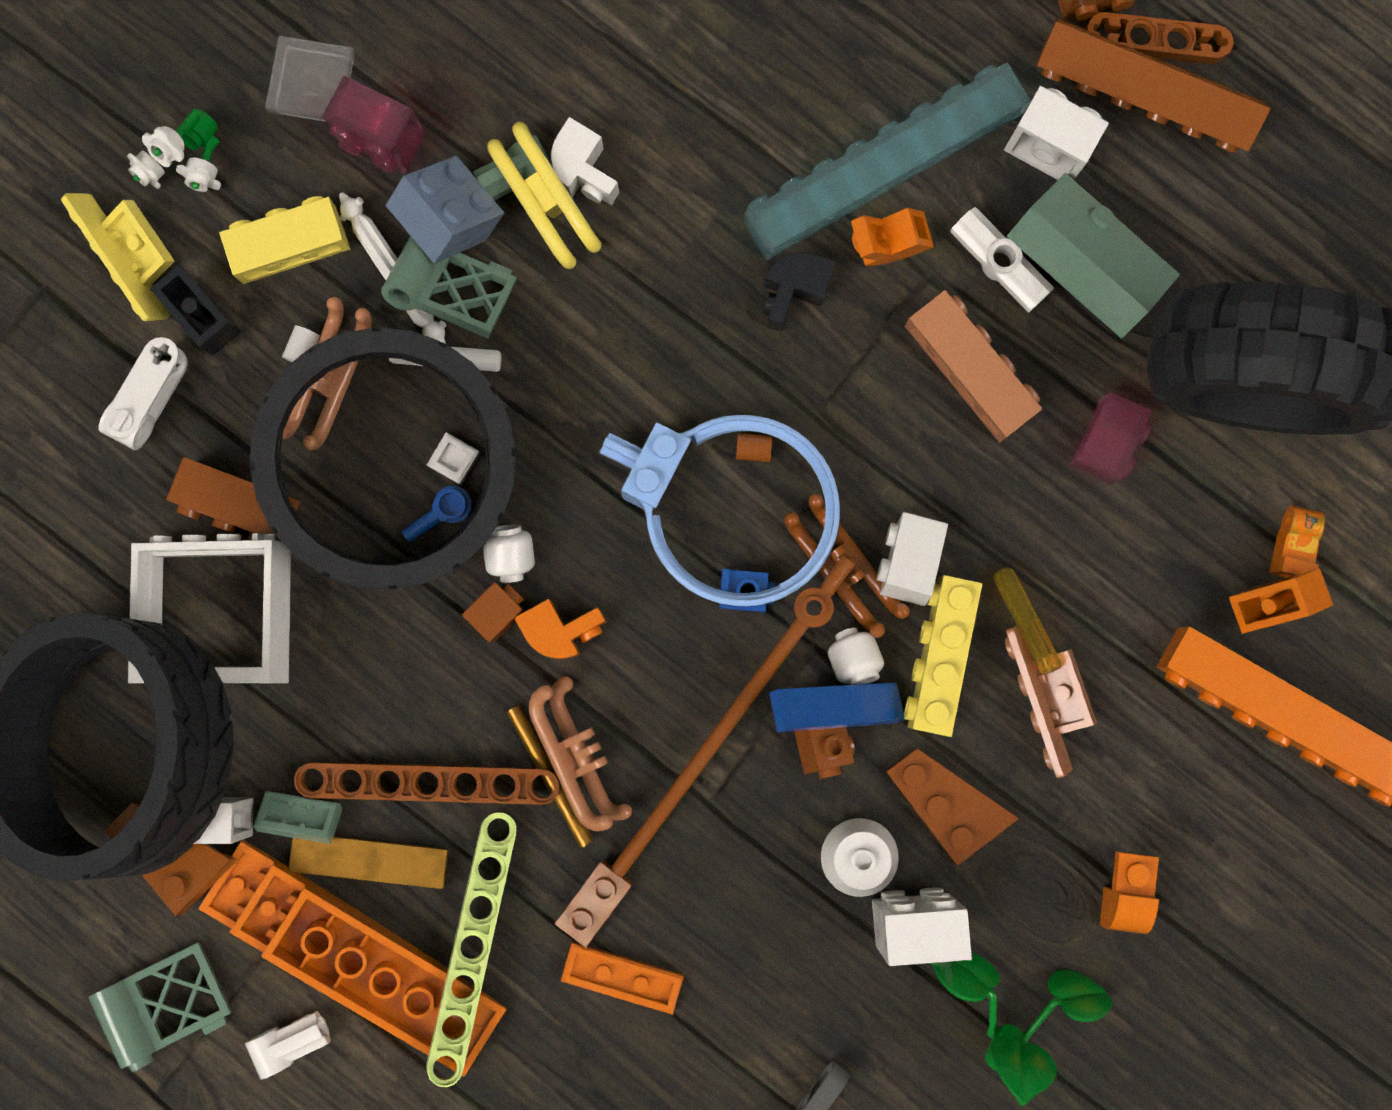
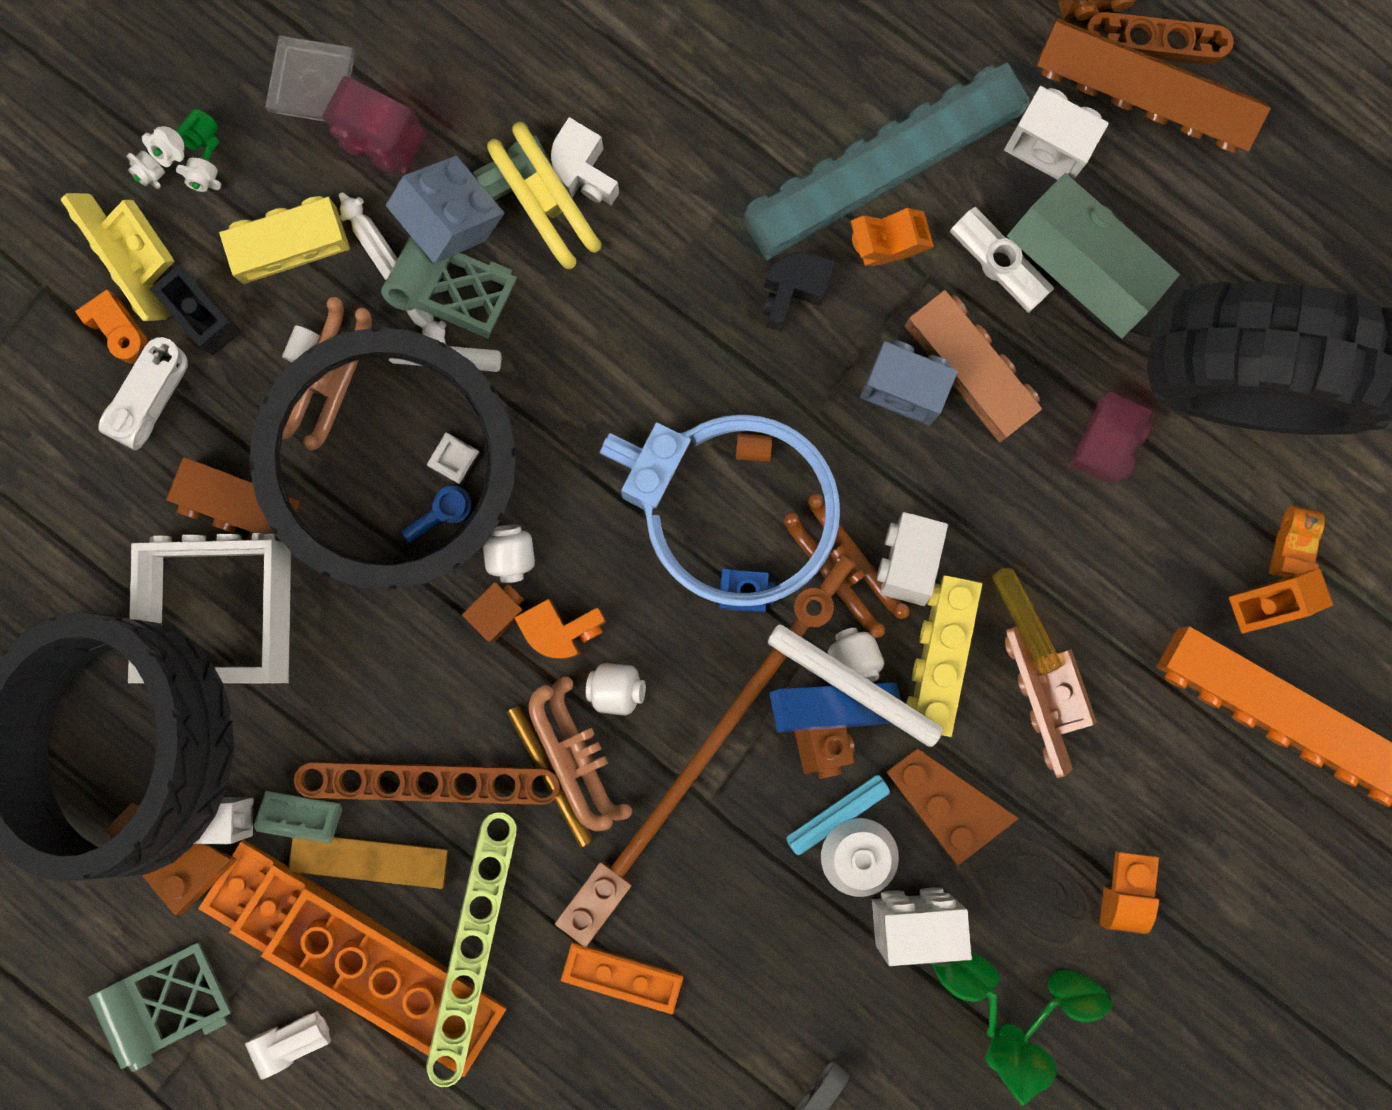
none -> orange leg [75,290,149,364]
none -> white head [586,663,646,715]
none -> white axle [768,625,943,747]
none -> medium azure axle [786,775,890,855]
none -> sand blue brick [860,340,958,426]

